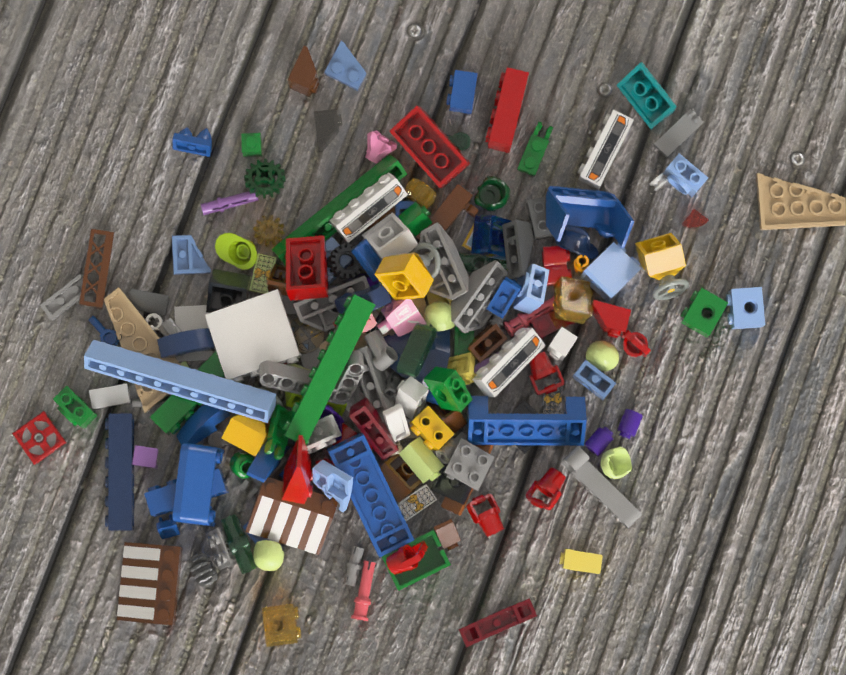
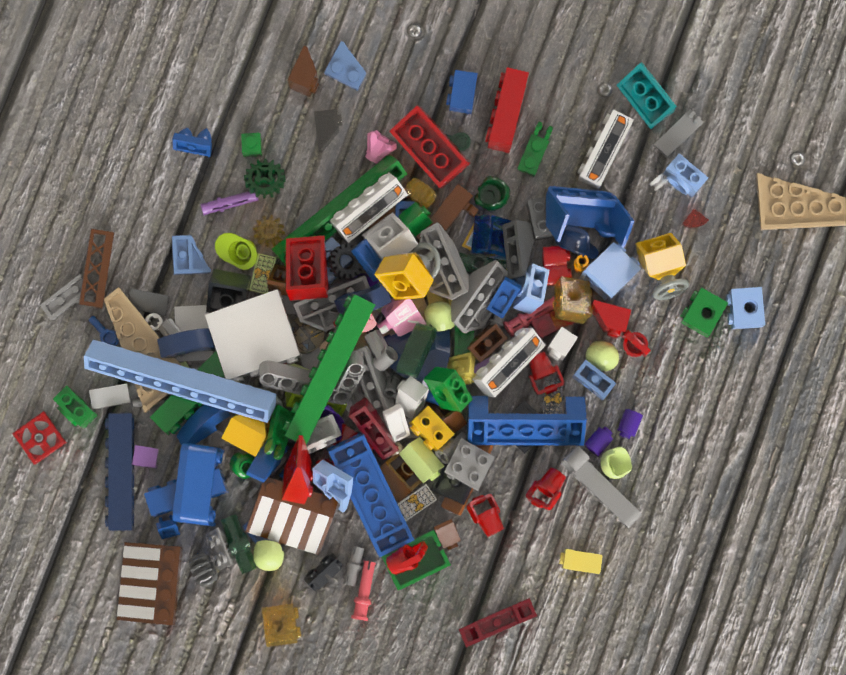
none -> black hinge [304,553,343,591]

